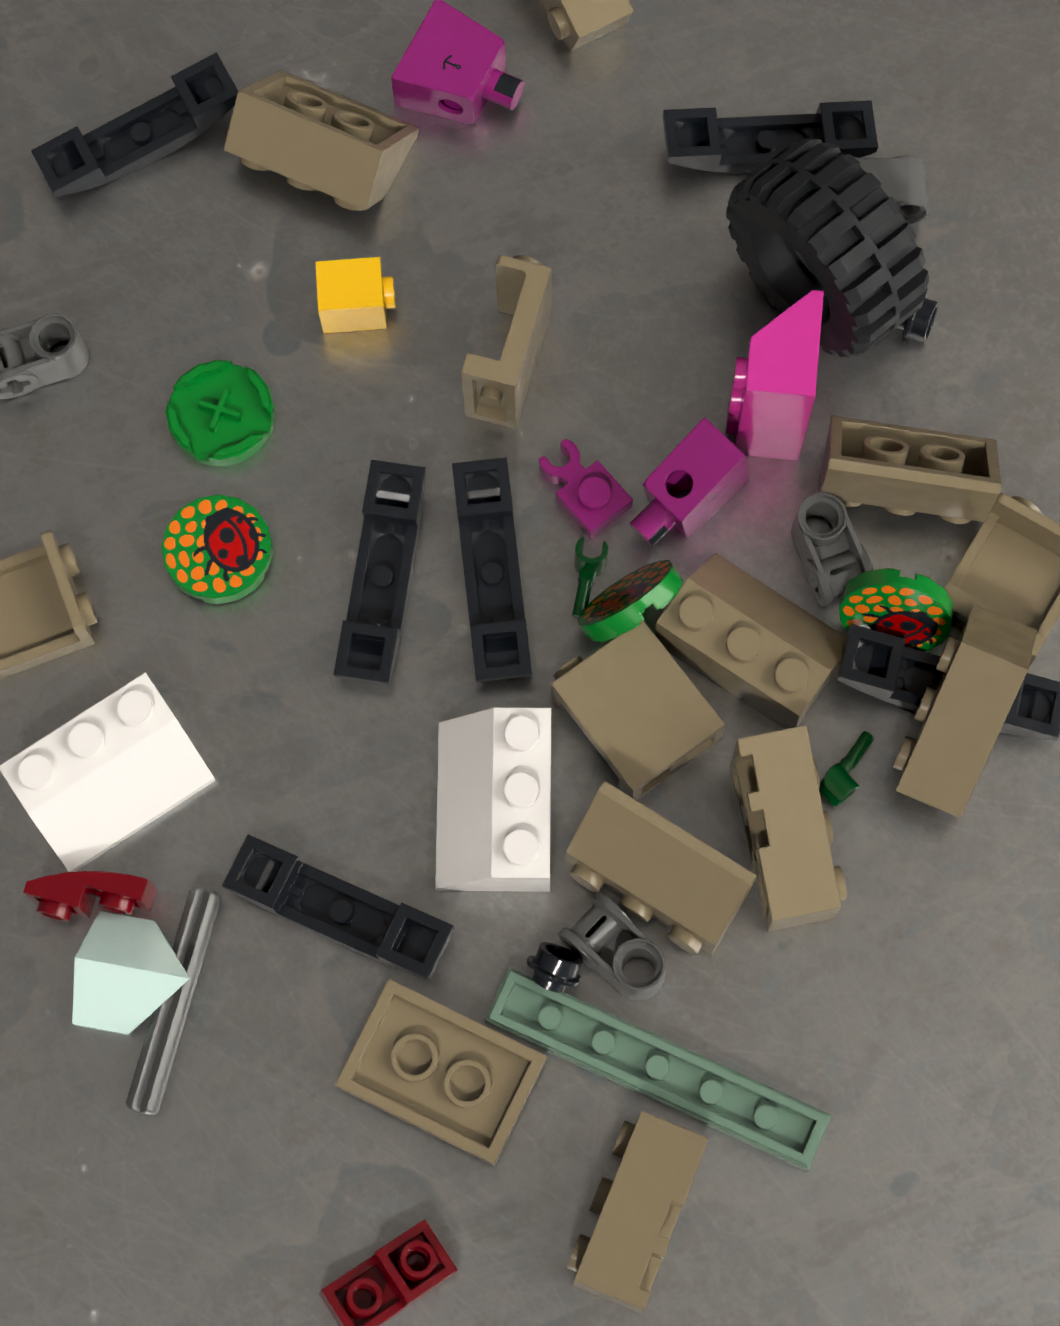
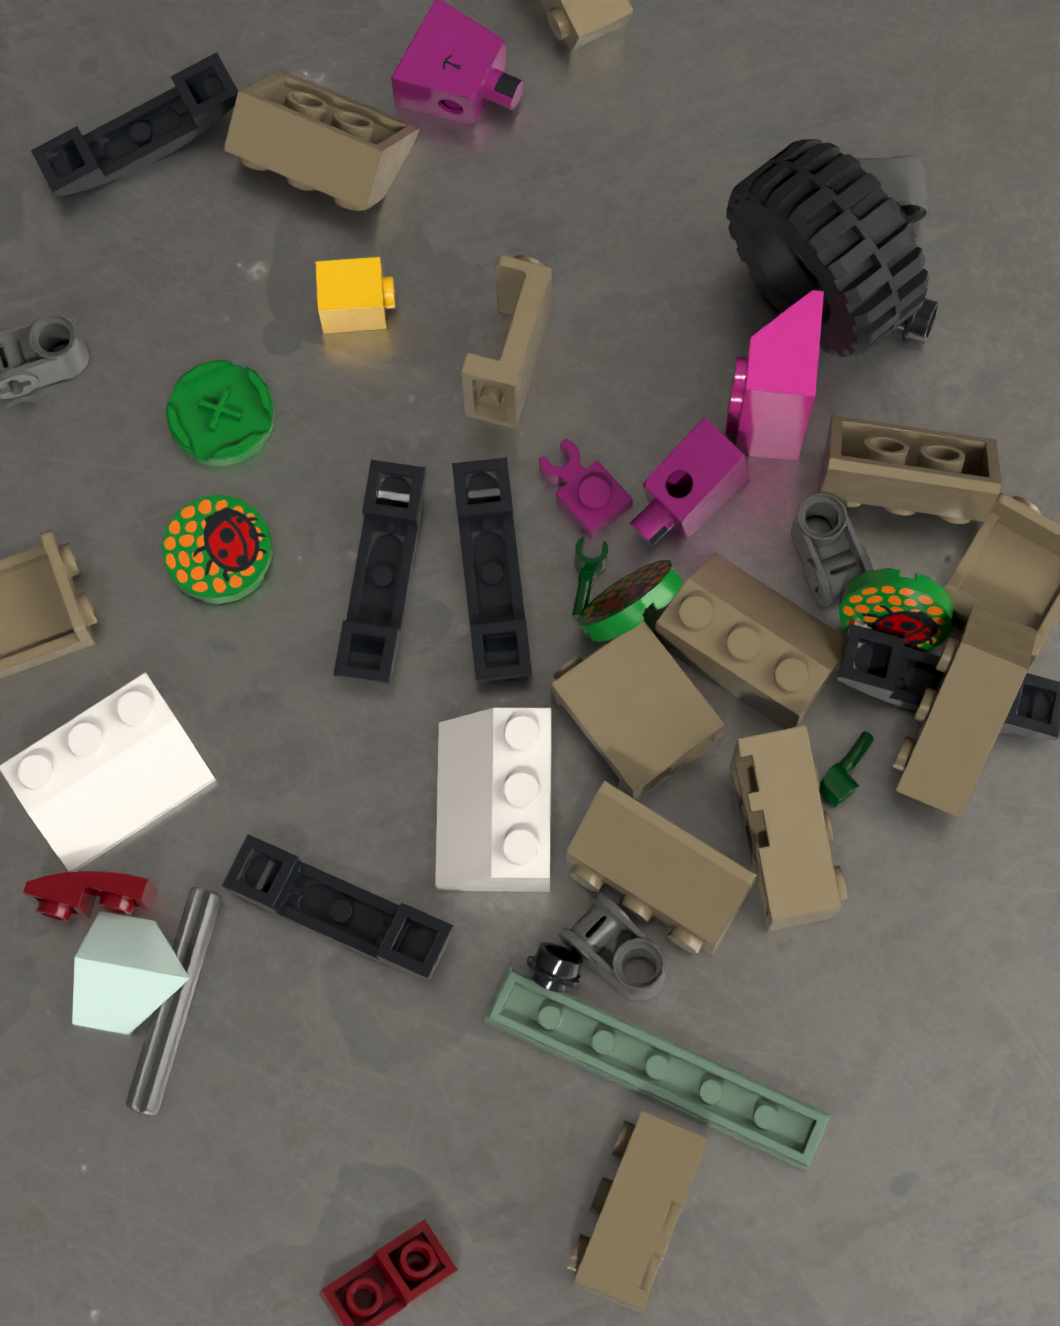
dark tan plate [335,979,547,1166] -> none
black slope [662,100,878,173] -> none

